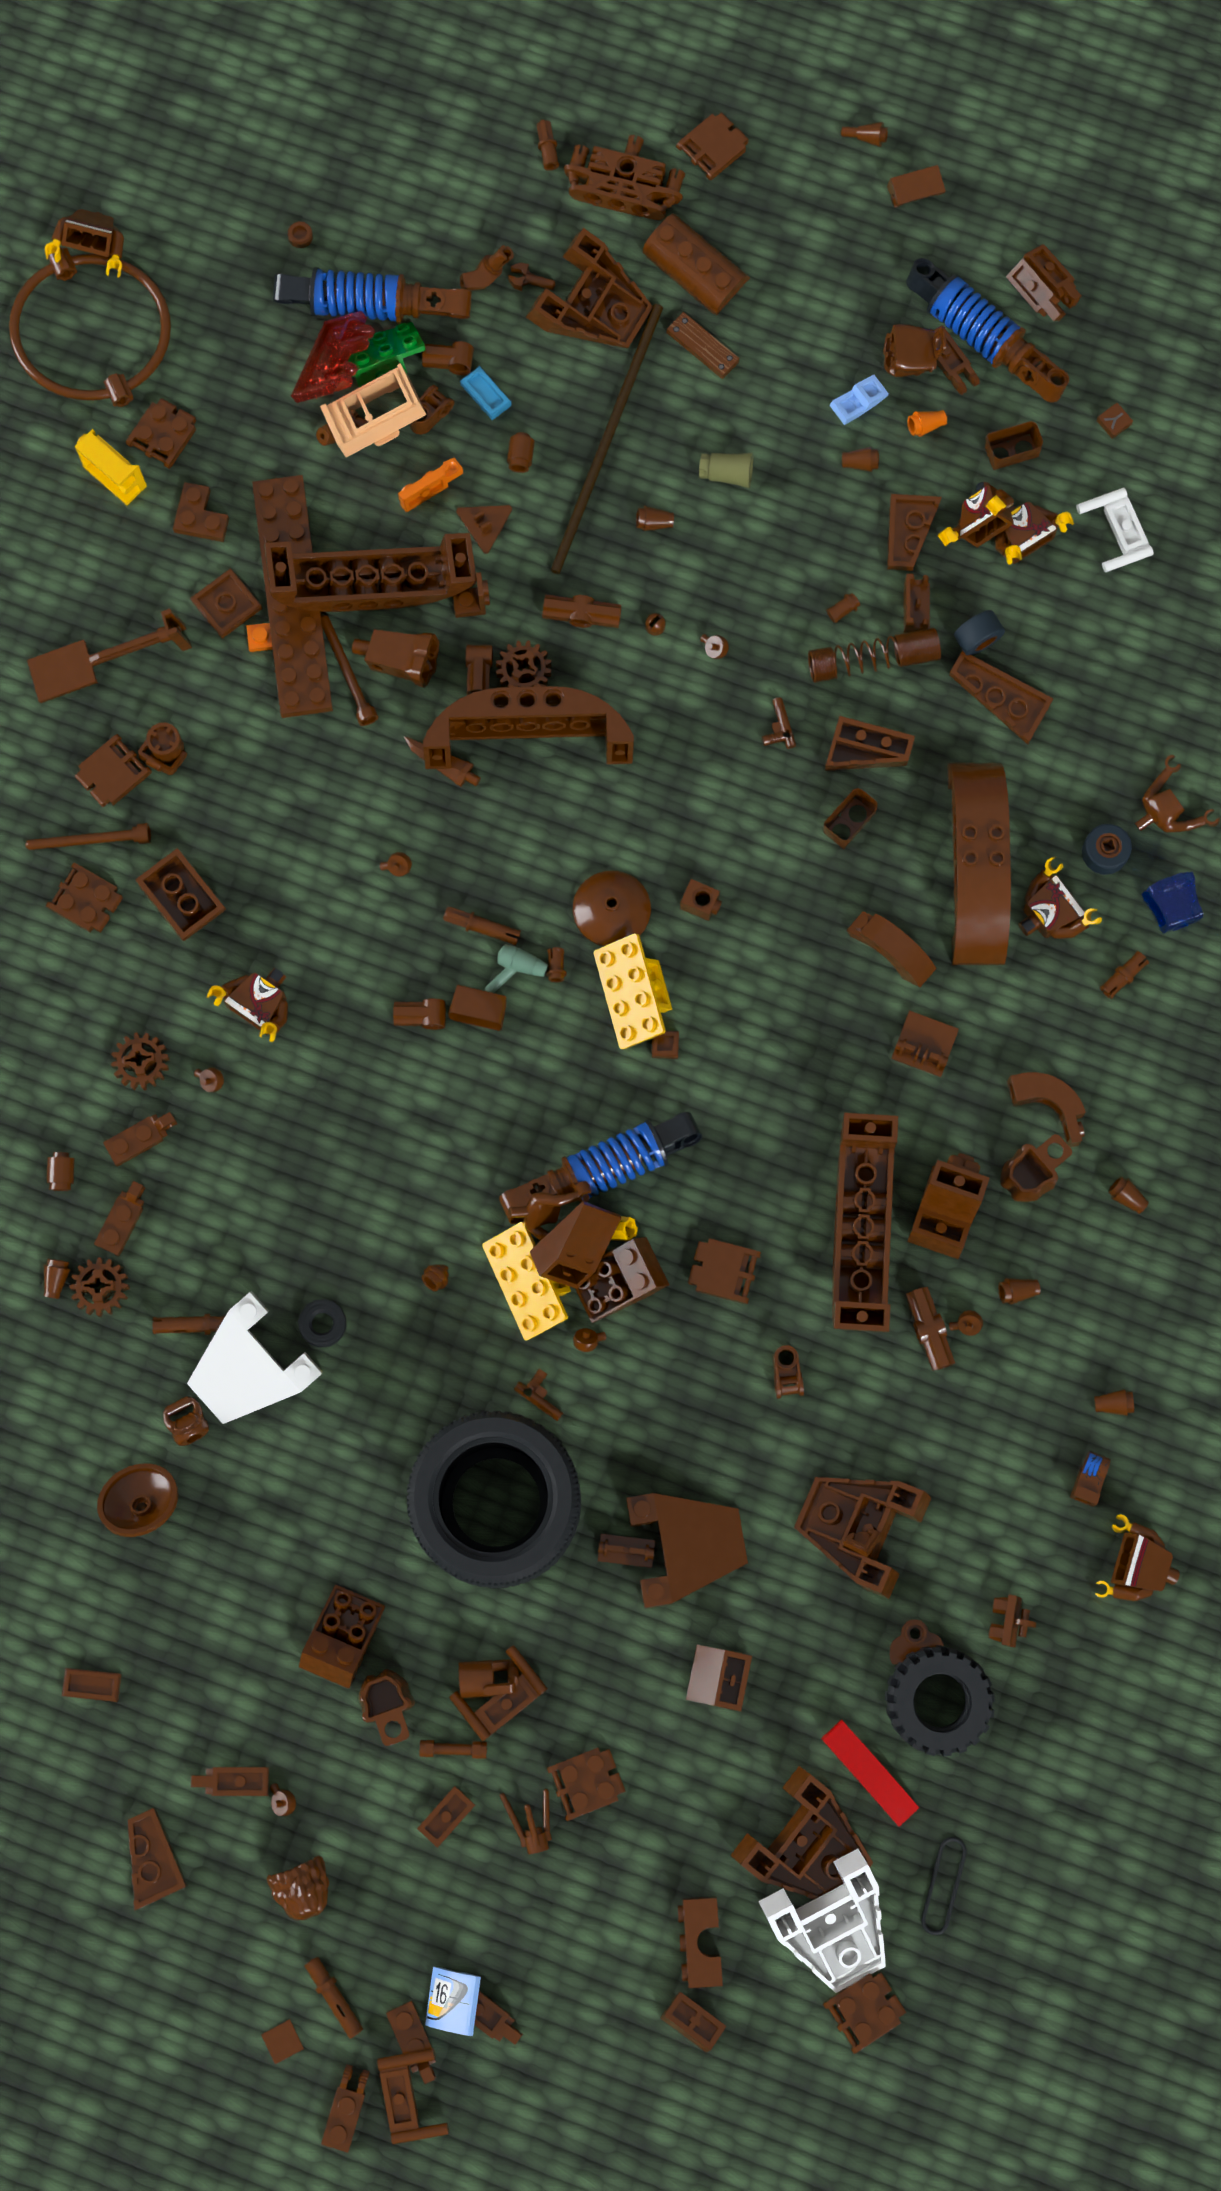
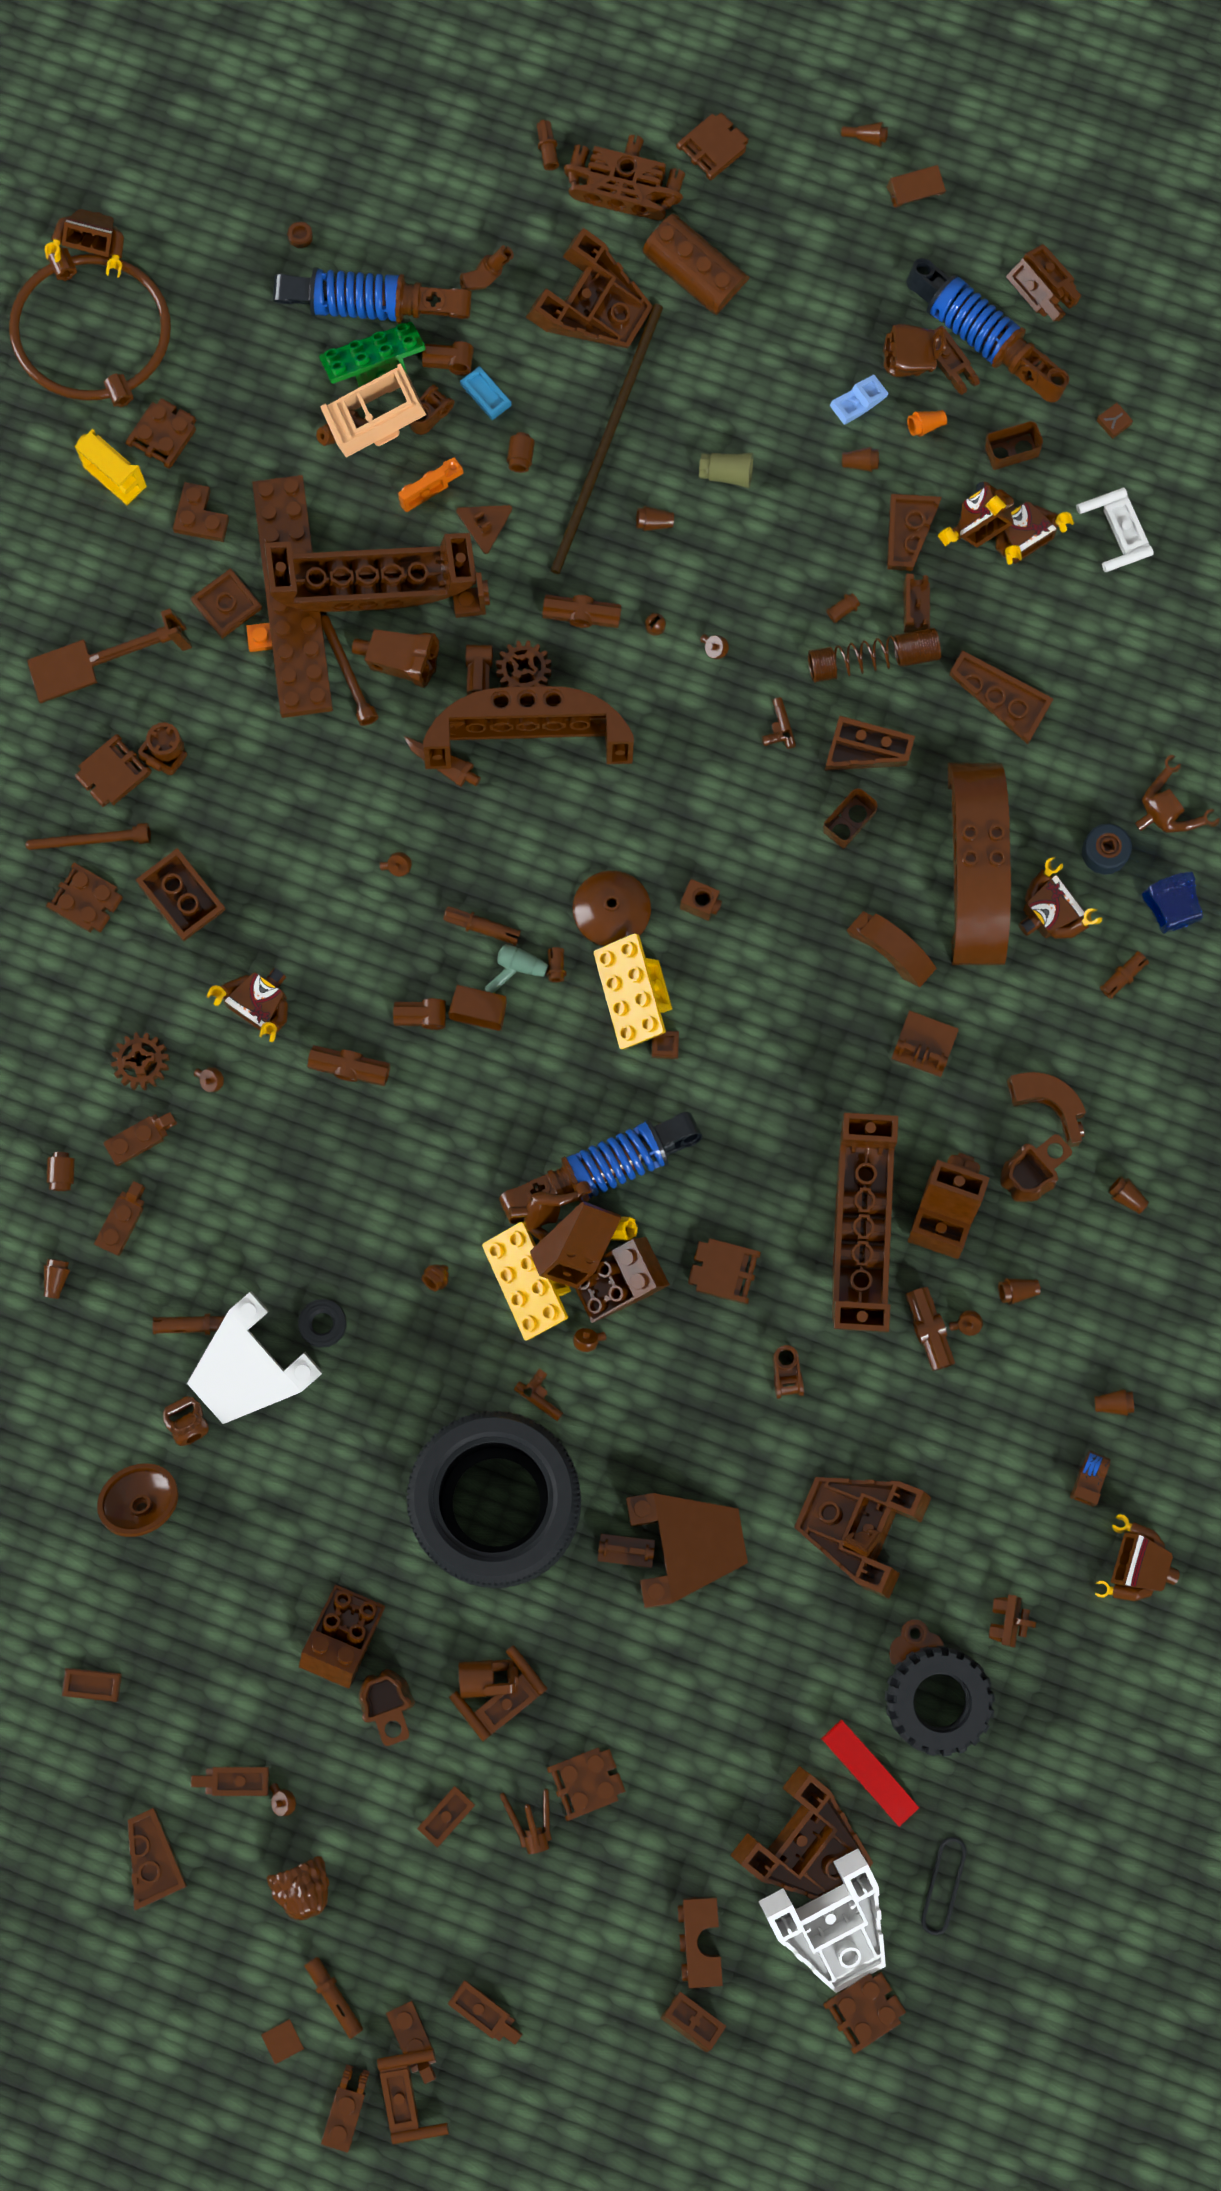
reddish brown gear [69,1257,130,1317] -> none
clear red hinge [291,311,375,403] -> none
reddish brown bar [419,1740,487,1759] -> none
light blue slope [425,1967,481,2036] -> none
reddish brown bar [508,262,556,291] -> none
reddish brown tile [667,312,740,380] -> none
reddish brown slope [686,1645,752,1712] -> none
black wheel [954,610,1005,656] -> none
none -> reddish brown piece [307,1045,391,1087]

